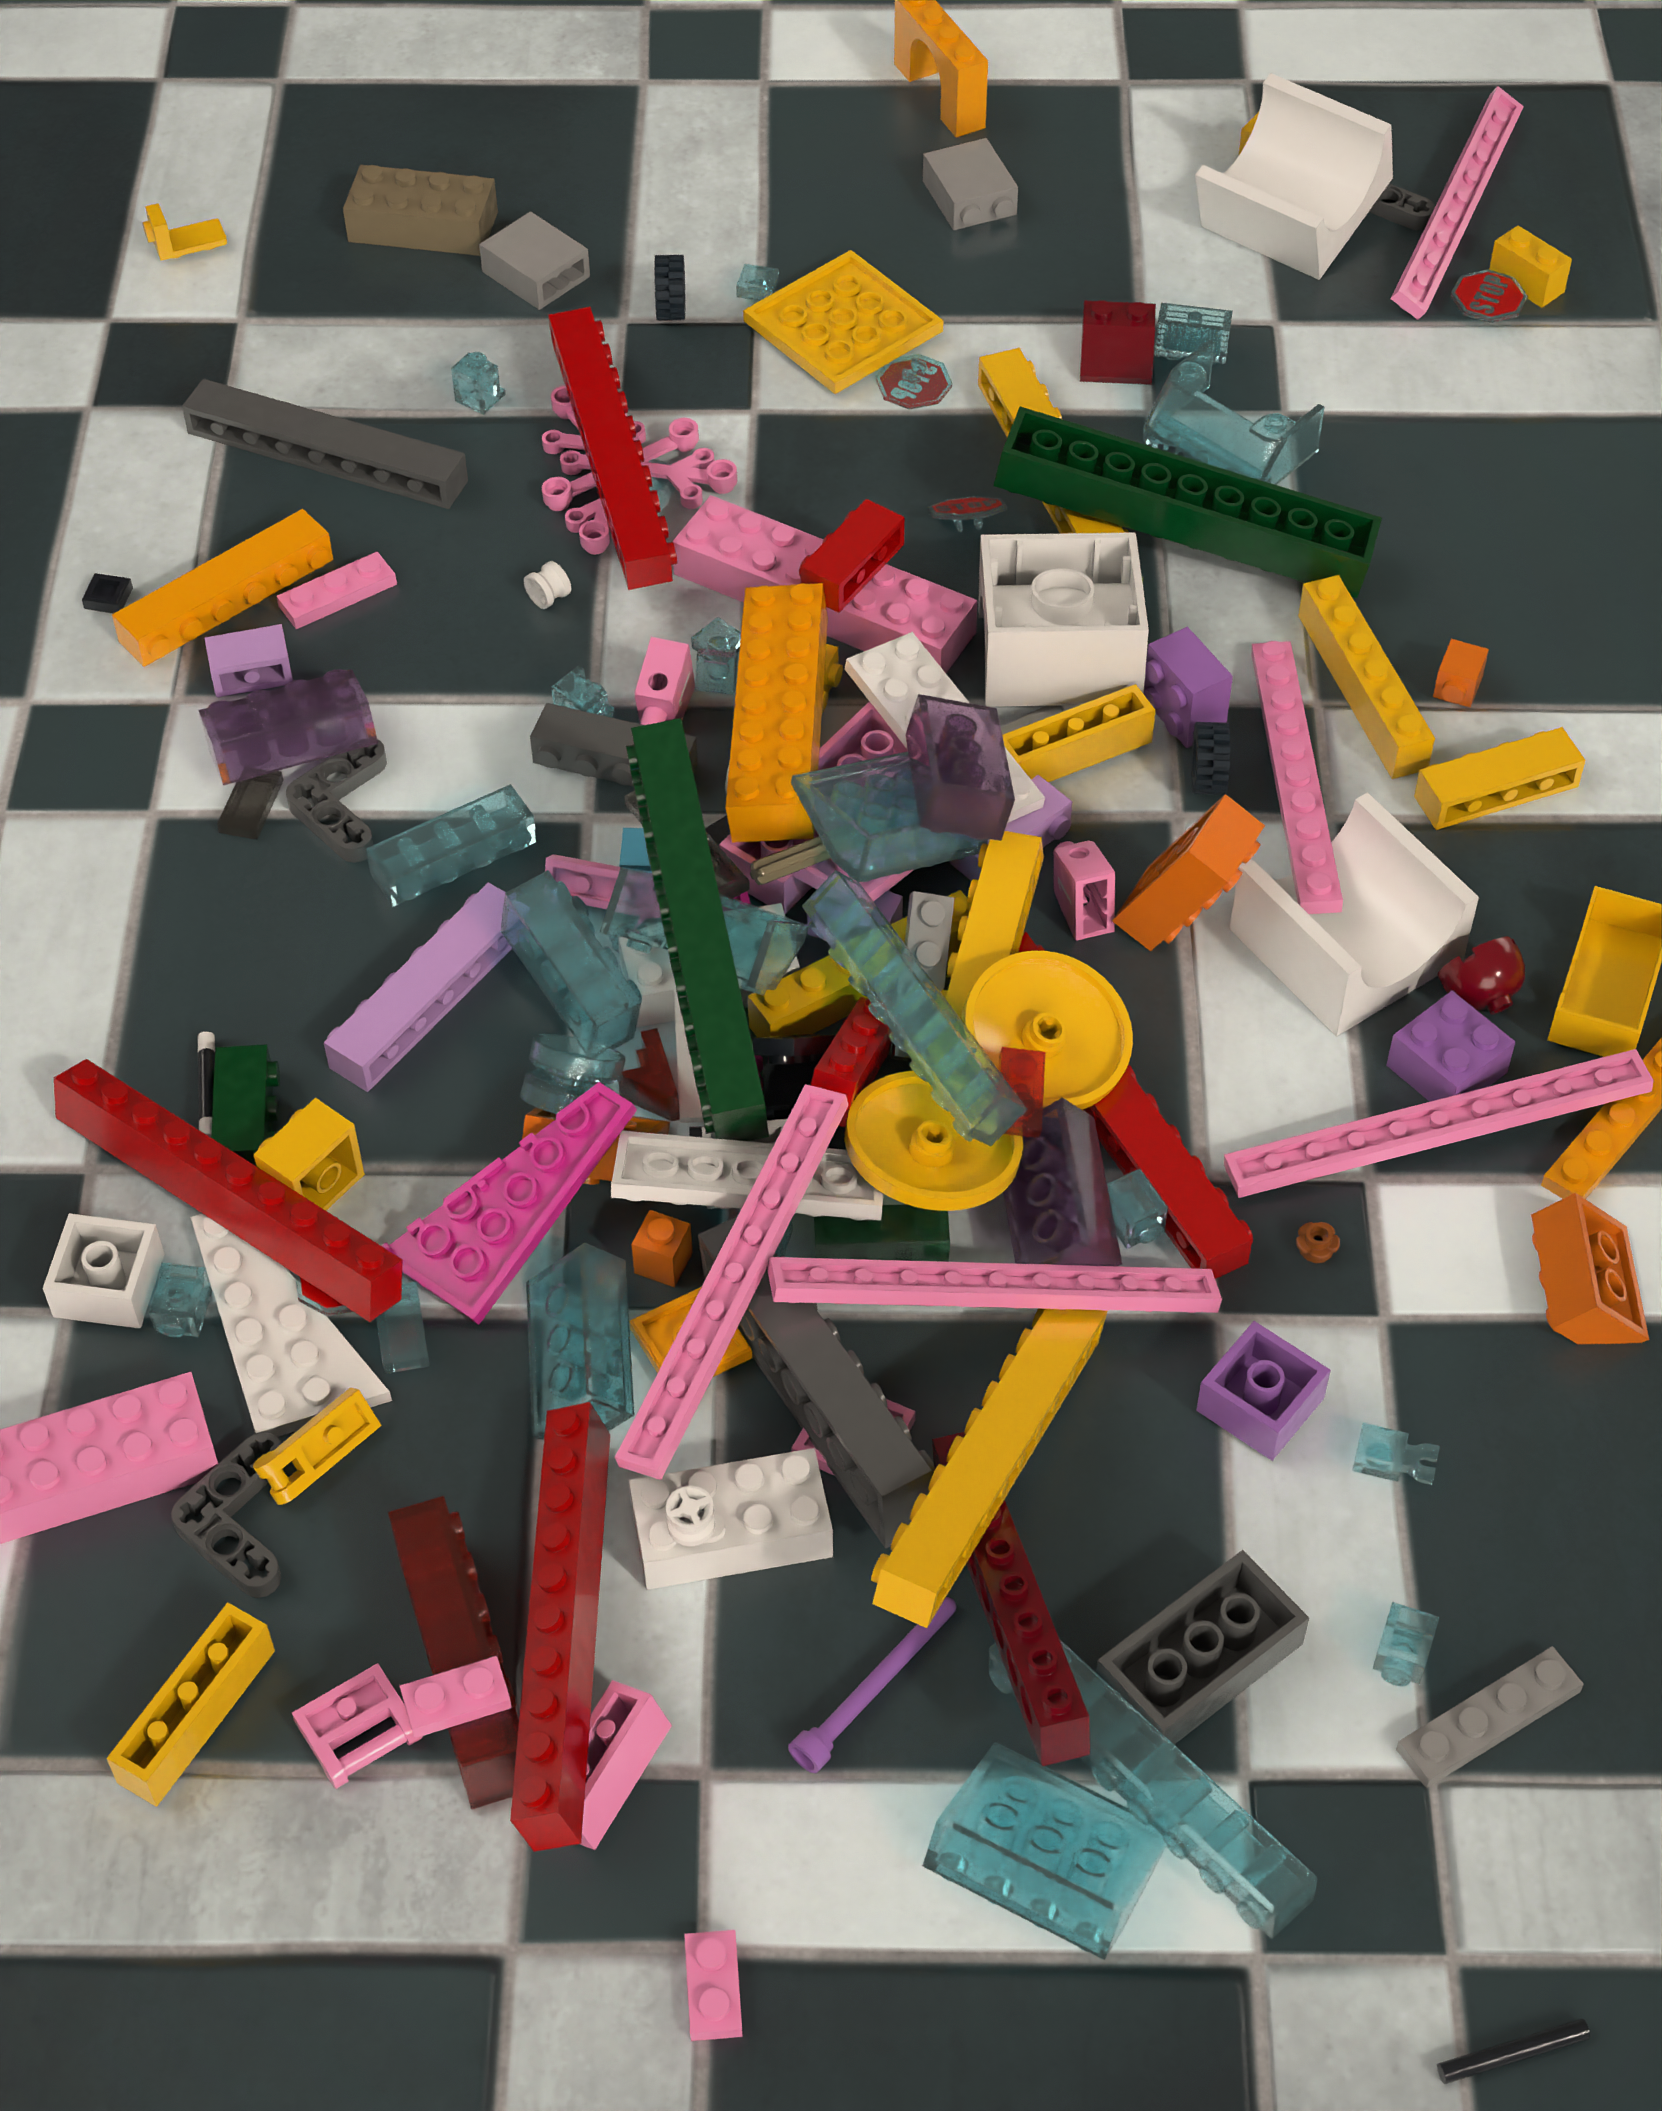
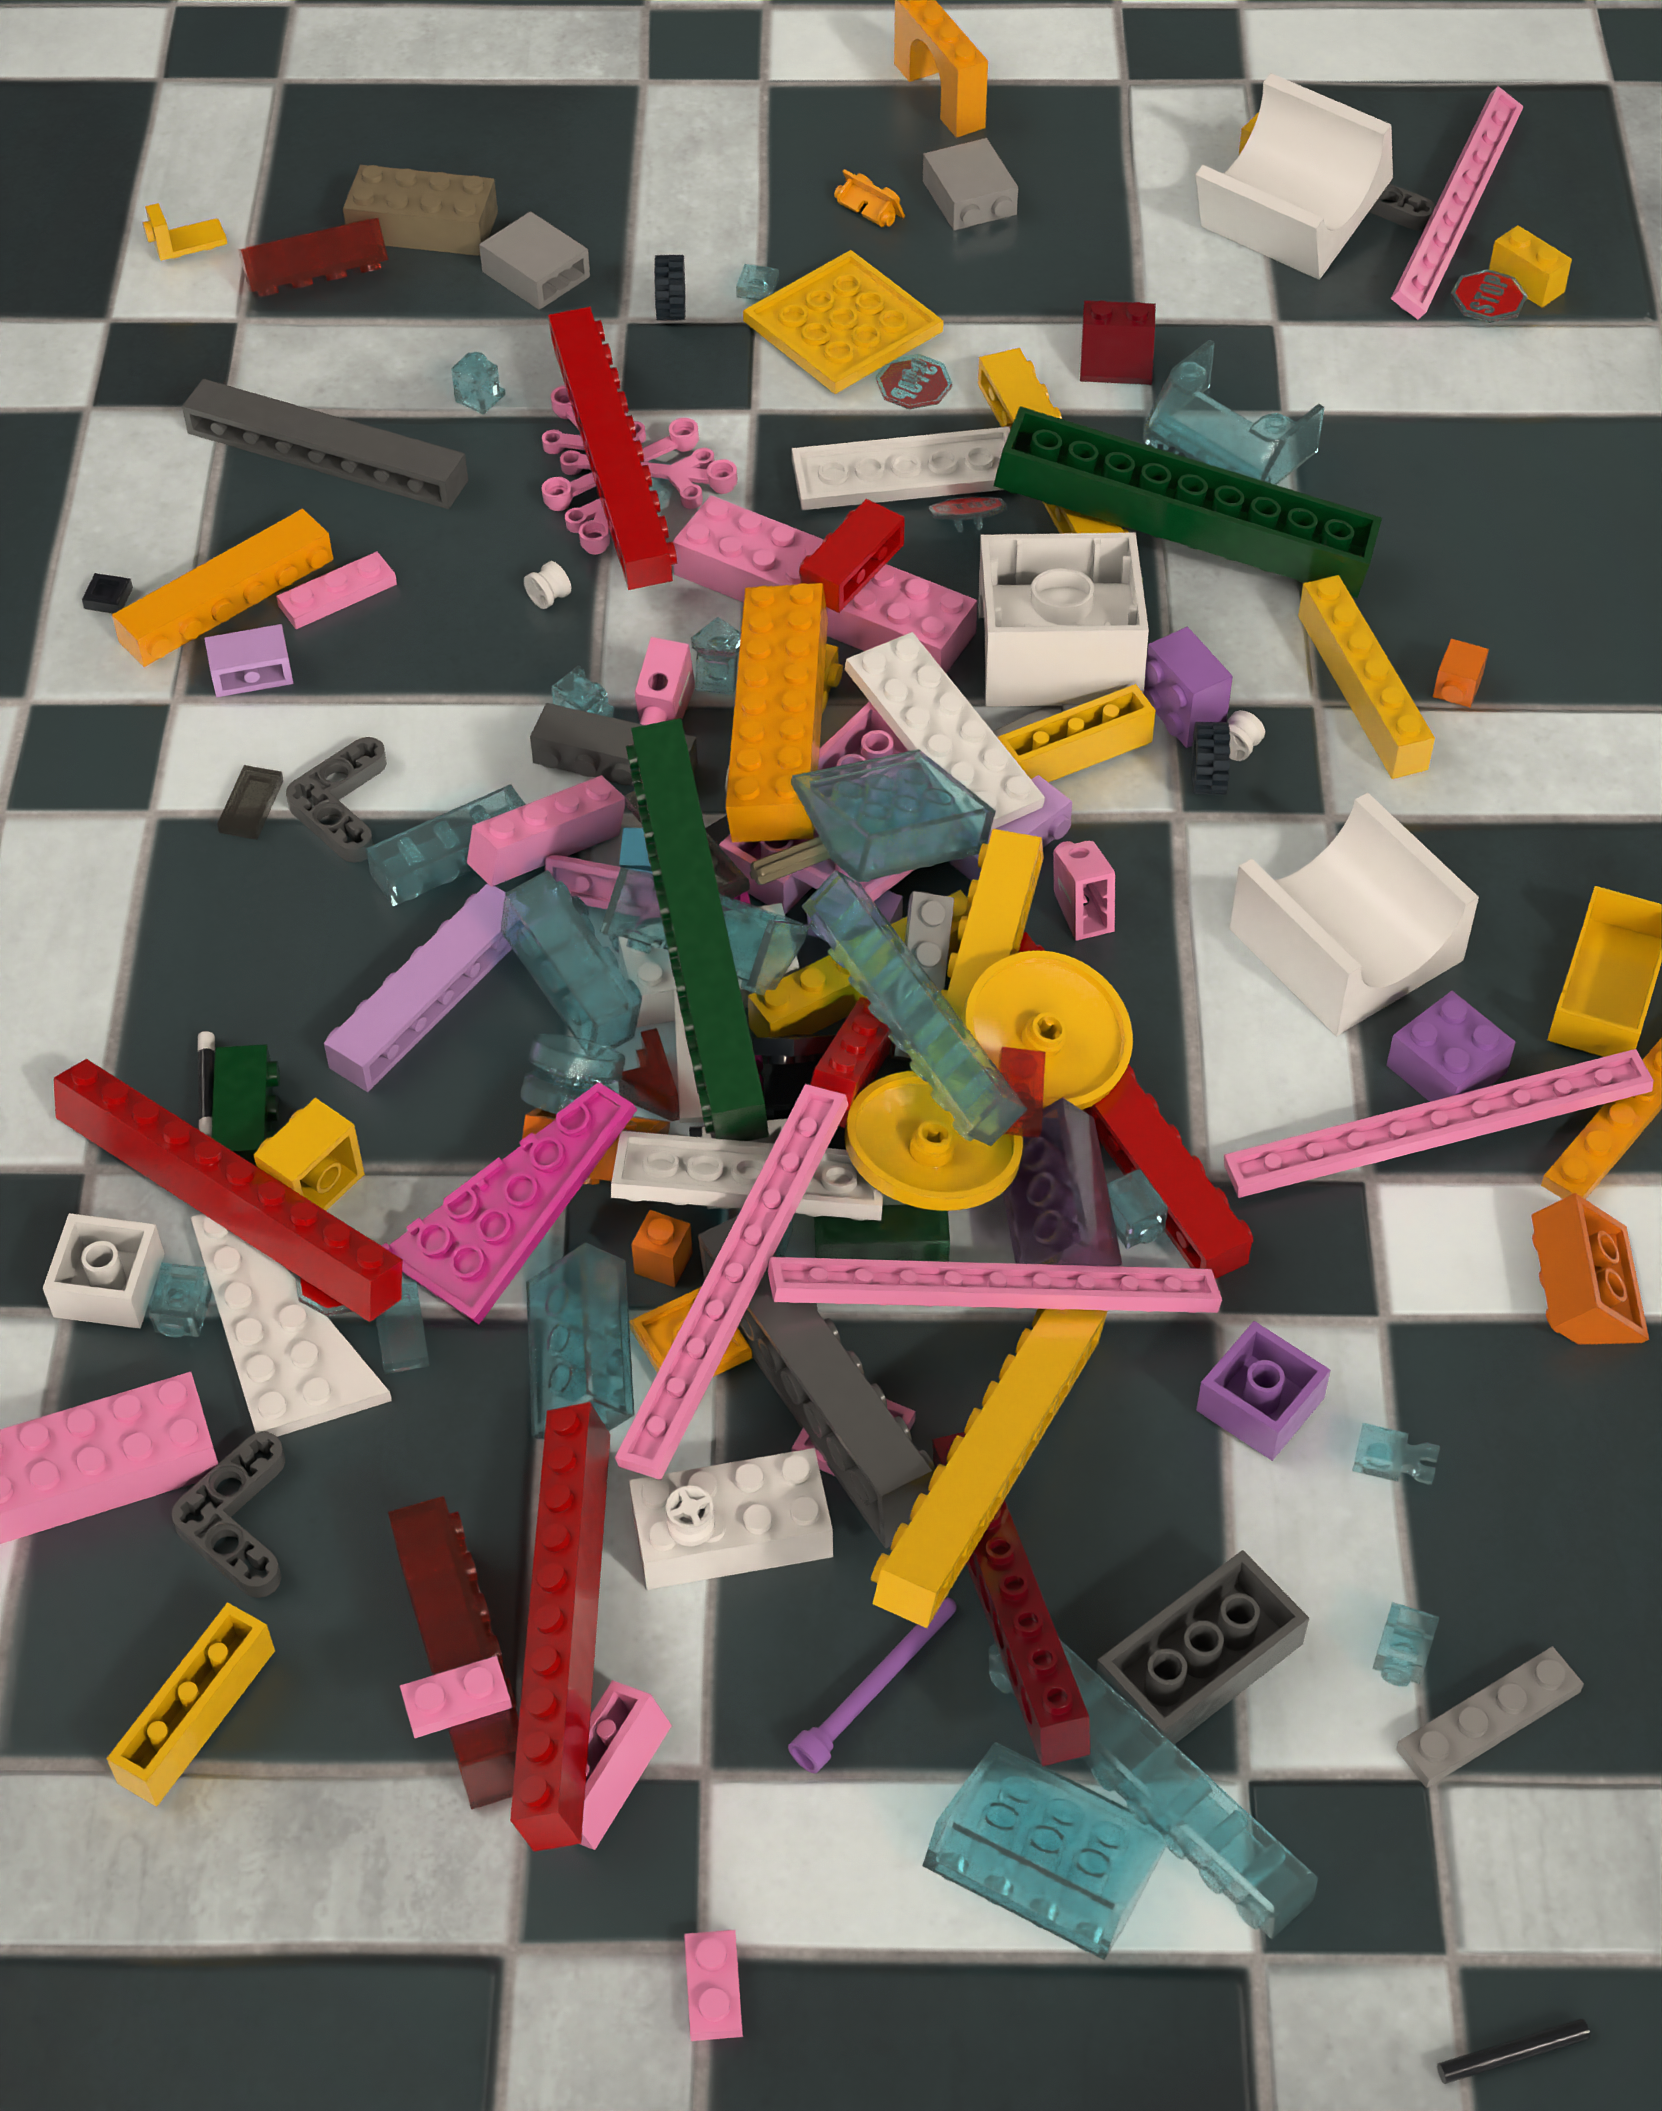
clear purple brick [198,669,378,786] -> none
yellow plate [253,1387,382,1505] -> none
bright pink plate [292,1663,422,1789] -> none
brick [905,694,1015,841] -> none
orange brick [1112,794,1265,952] -> none
clear light blue brick [1154,302,1233,365] -> none
bright pink plate [1252,641,1343,914] -> none
dark orange plate [1296,1222,1340,1263] -> none
yellow brick [1414,727,1586,830] -> none
dark red cylinder [1437,936,1525,1015] -> none
none -> clear red brick [238,218,388,297]
none -> bright pink brick [467,775,626,887]
none -> white plate [792,426,1010,510]
none -> light orange hinge [834,169,905,227]
none -> white wheel [1227,710,1265,761]

